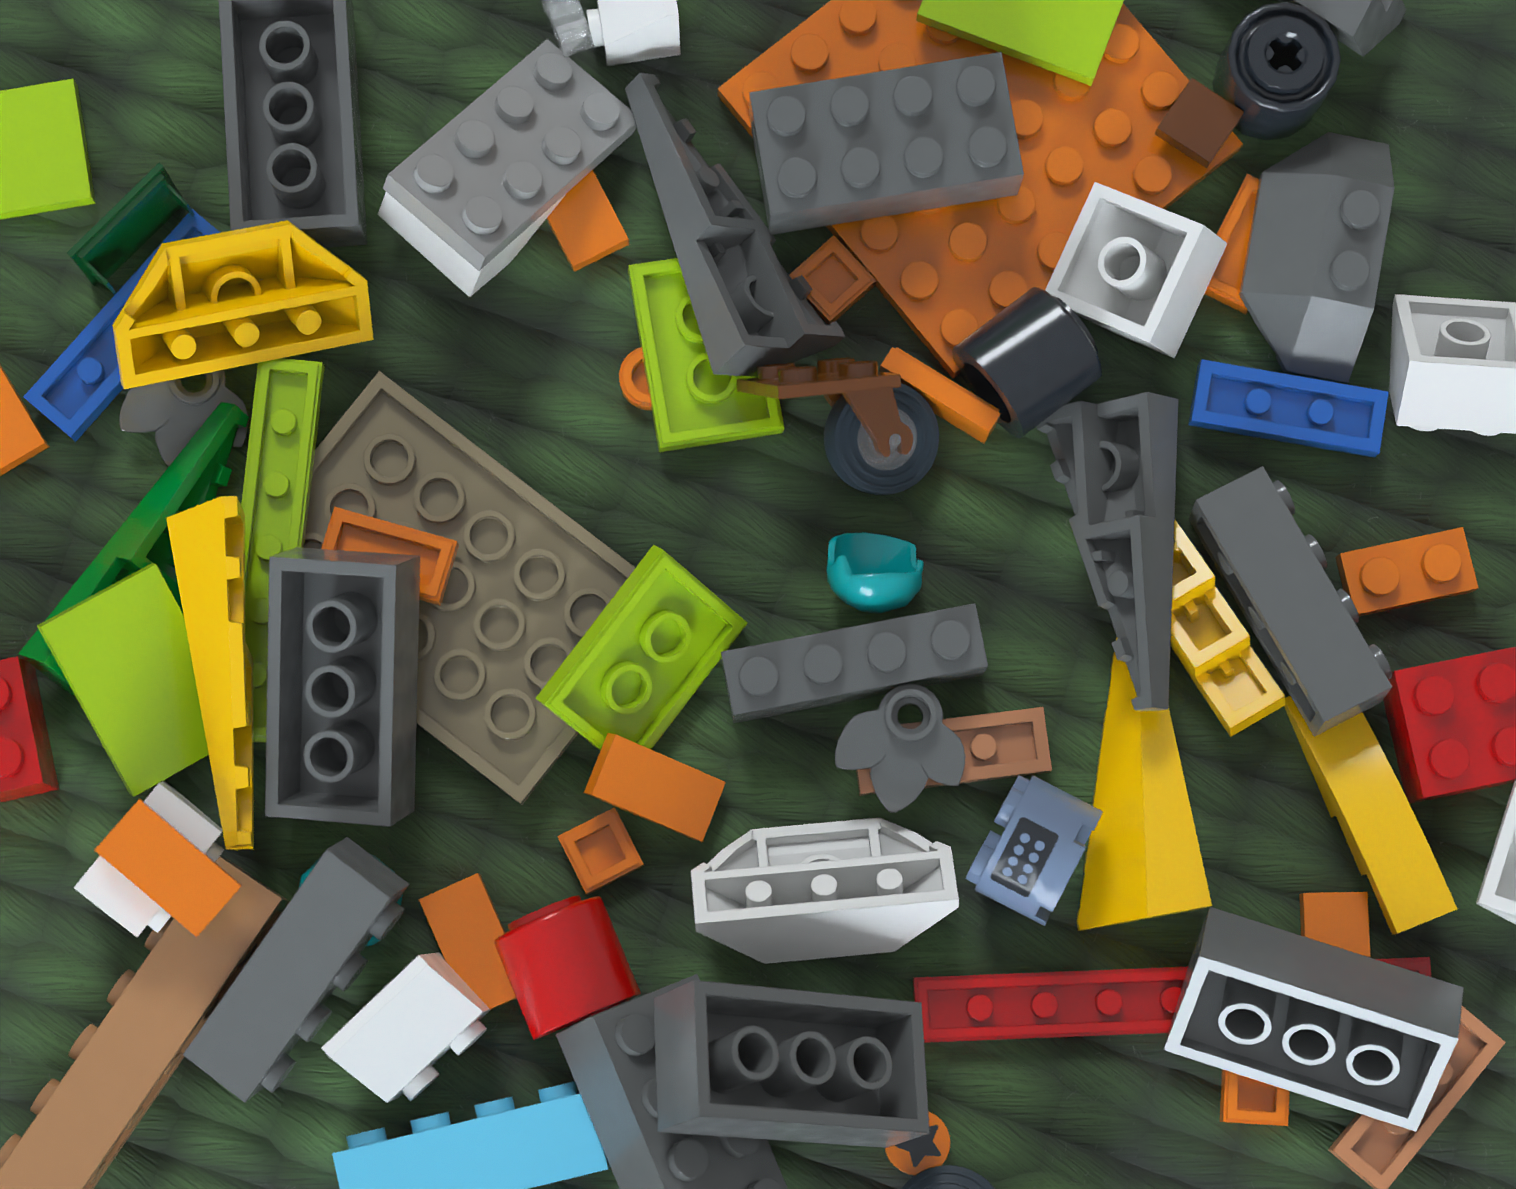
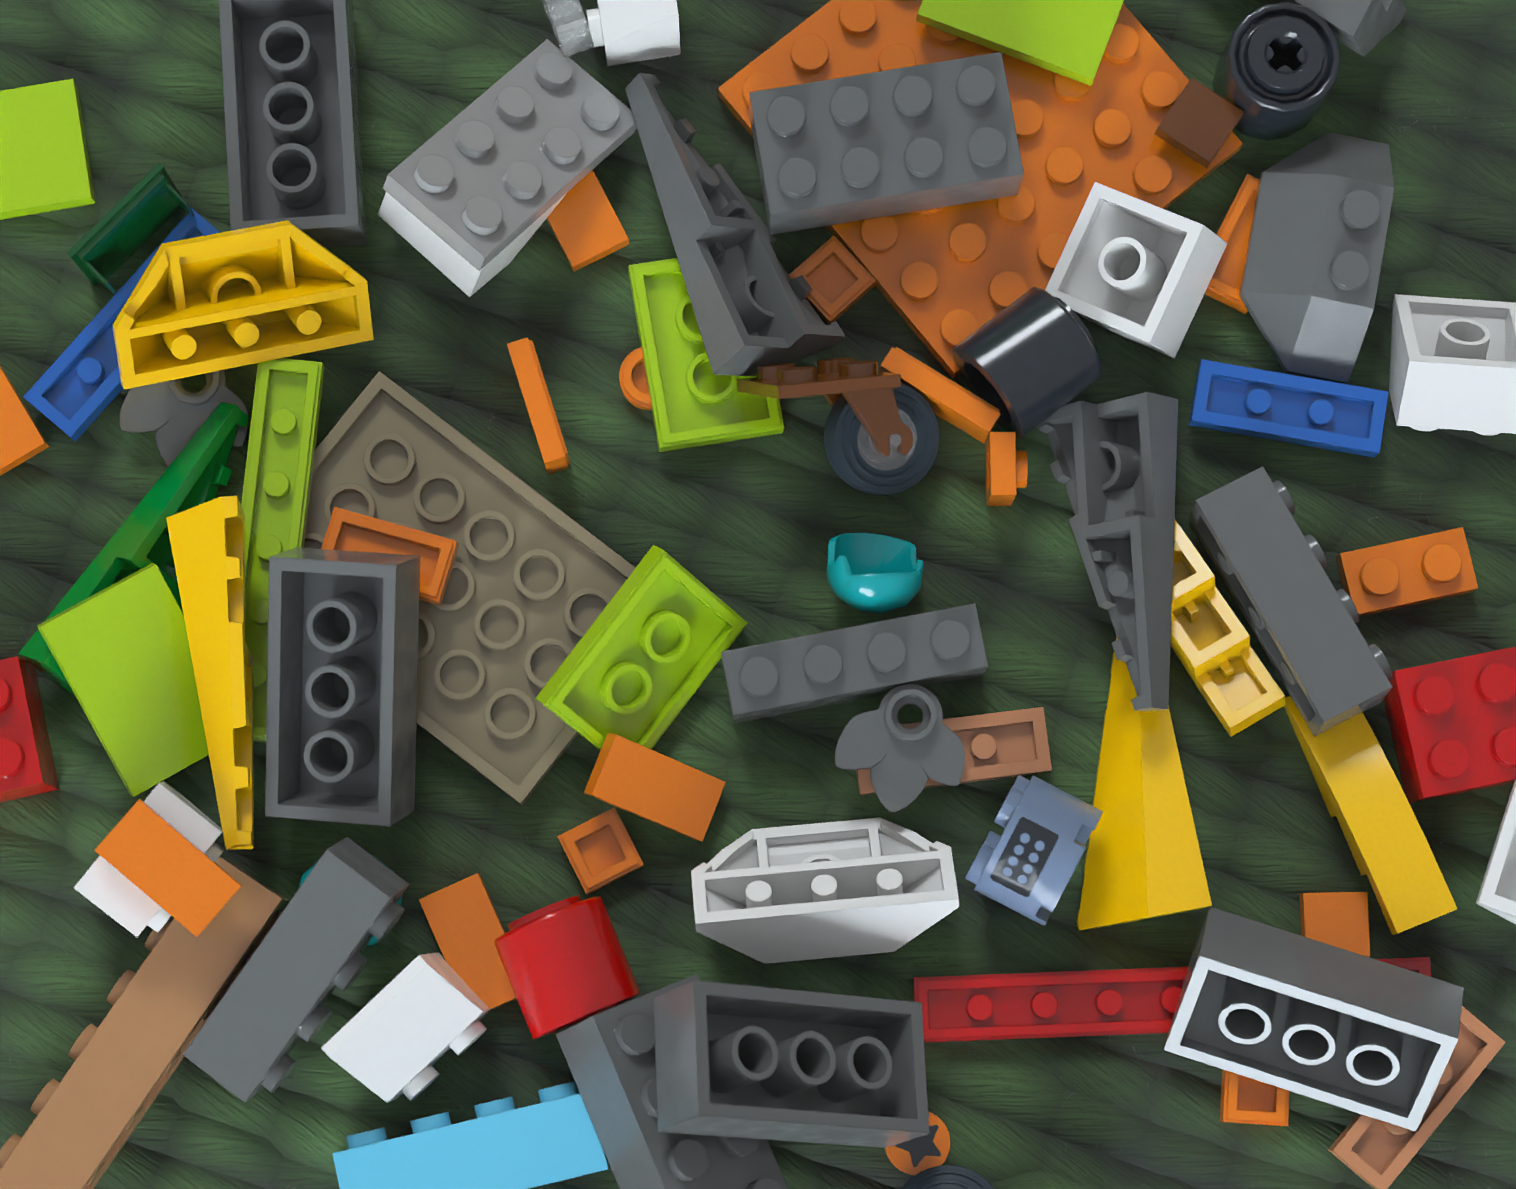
none -> orange tile [507,337,571,475]
none -> orange plate [985,432,1028,506]

